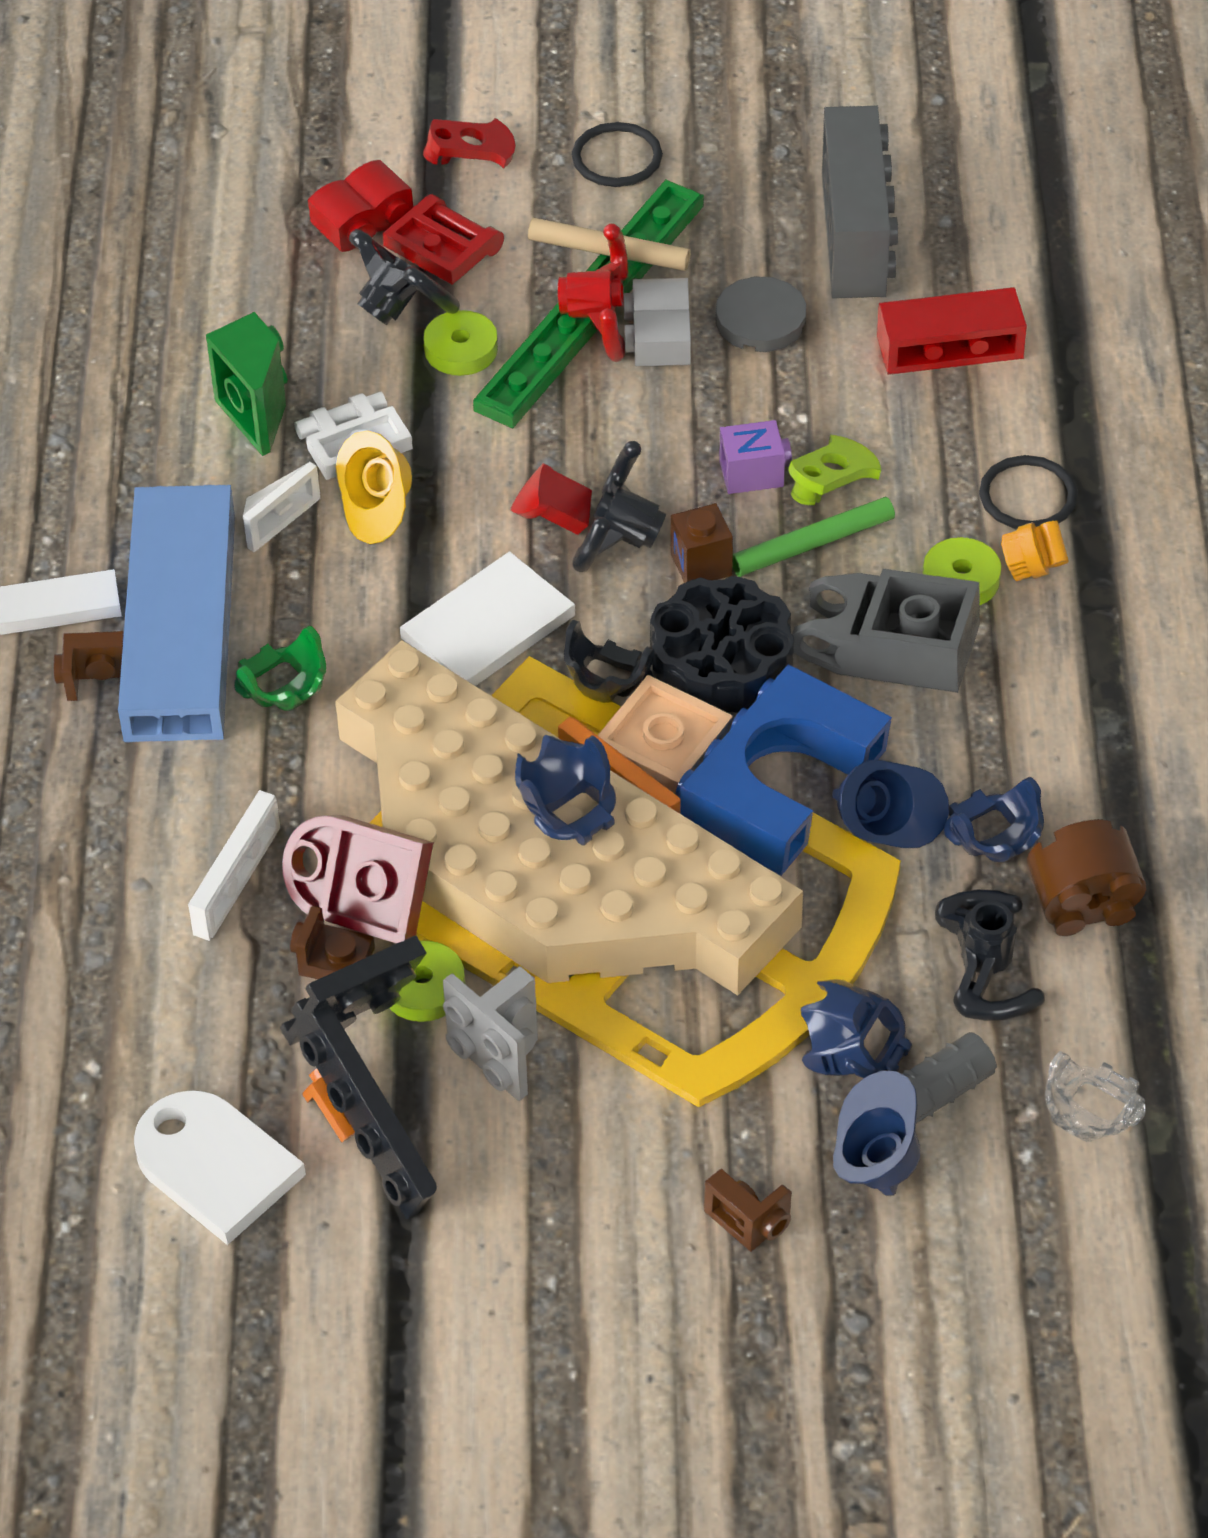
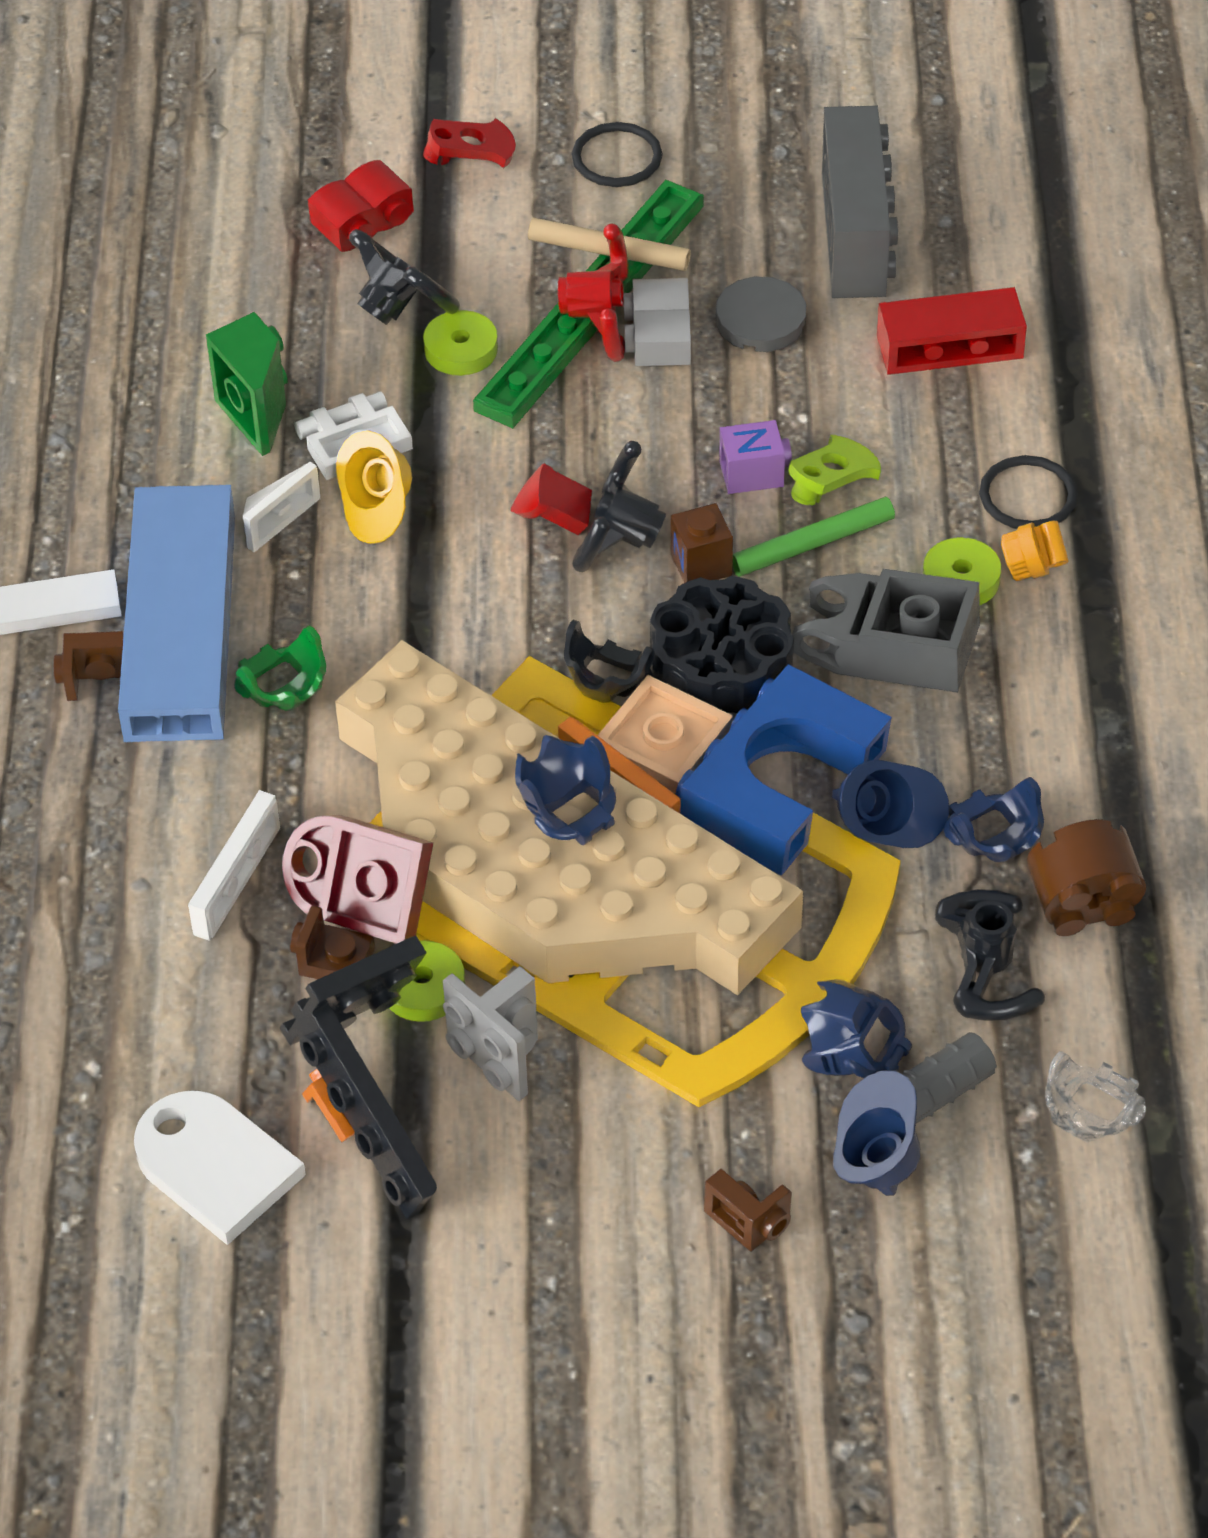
red plate [383,194,504,285] -> none
white tile [400,551,575,686] -> none

